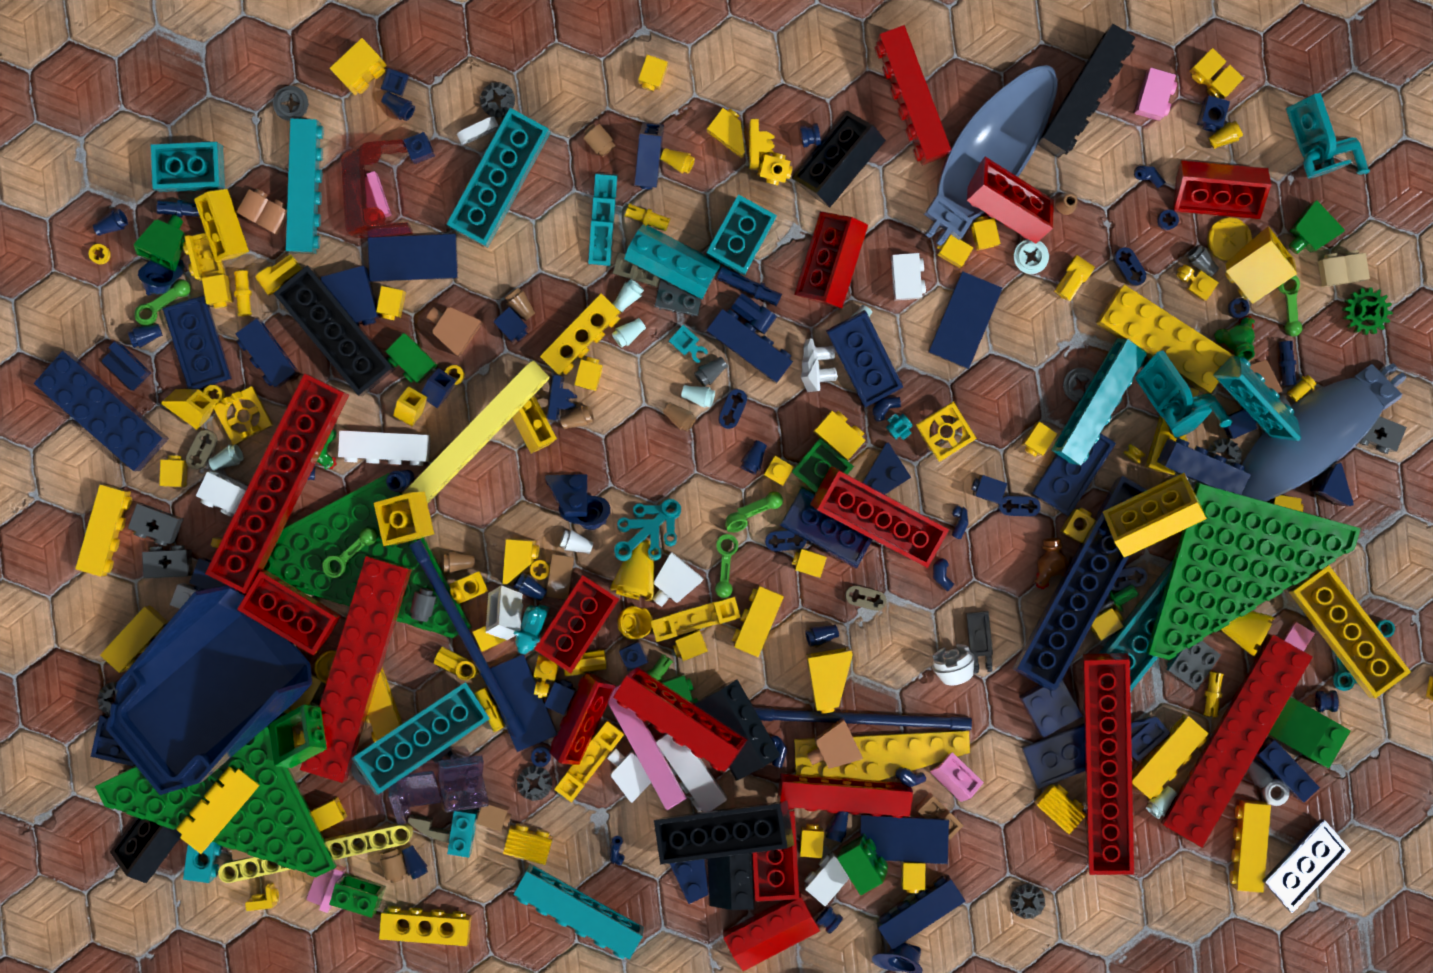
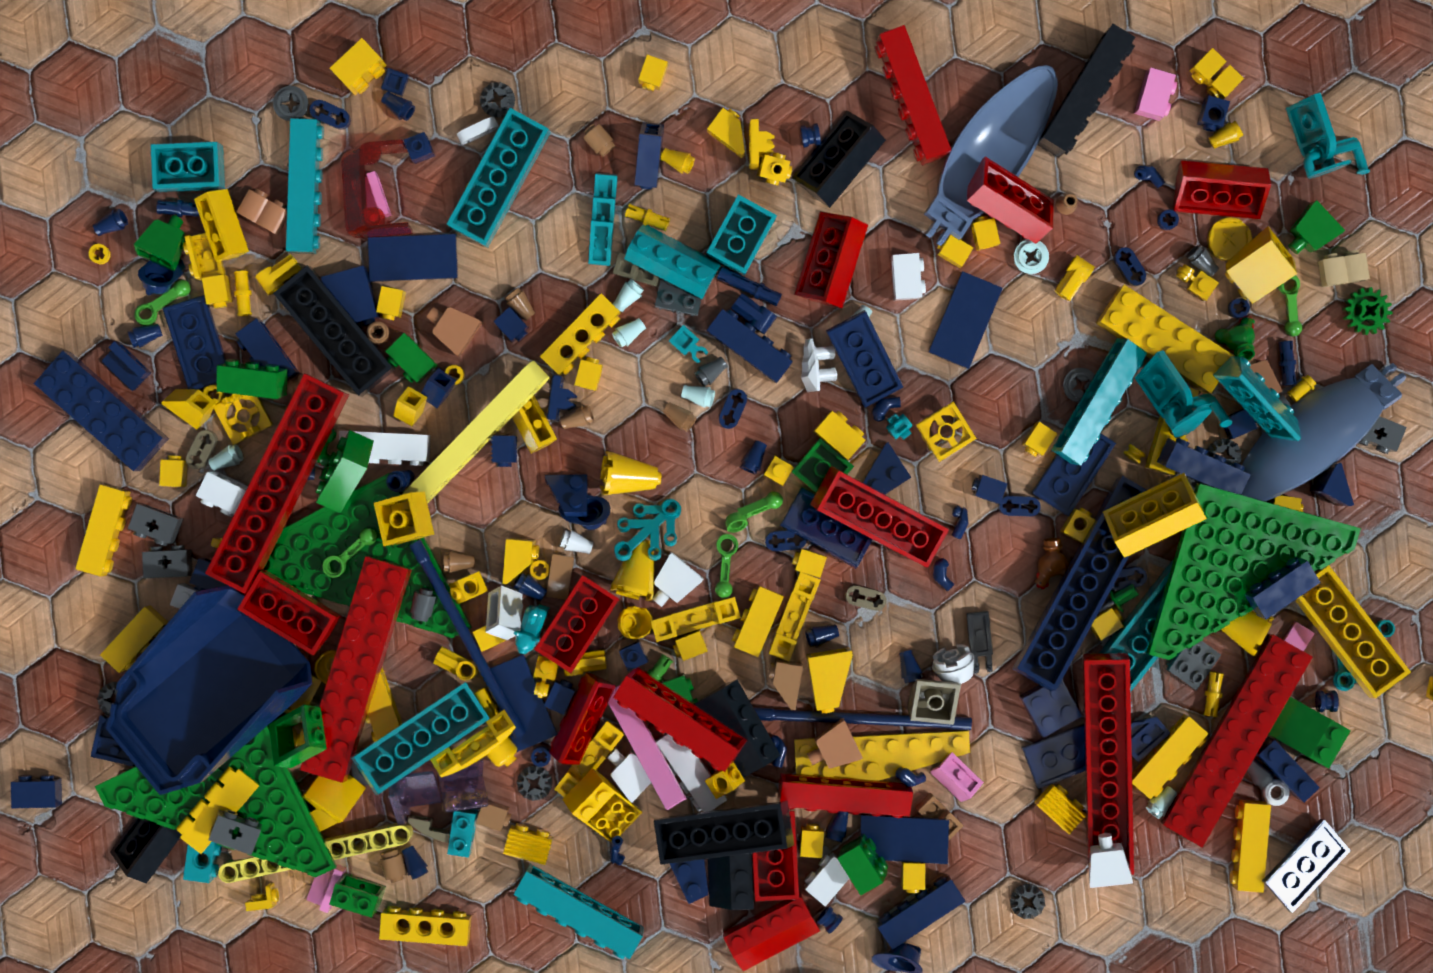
none -> dark blue brick [11,774,62,809]
none -> dark grey brick [208,809,262,855]
none -> green brick [217,359,287,399]
none -> yellow slope [303,775,366,823]
none -> dark blue beam [309,100,351,130]
none -> green brick [315,430,374,513]
none -> medium nougat cone [367,322,389,344]
none -> yellow slope [430,710,516,777]
none -> yellow head [486,737,517,767]
none -> dark blue brick [491,436,517,467]
none -> yellow slope [562,768,643,842]
none -> yellow cone [600,451,662,495]
none -> yellow brick [704,762,745,799]
none -> medium nougat slope [768,658,803,710]
none -> yellow slope [769,572,821,661]
none -> dark blue cone [899,650,922,684]
none -> dark tan slope [907,679,961,725]
none -> white torso [1089,833,1133,888]
none -> dark blue brick [1244,557,1321,620]

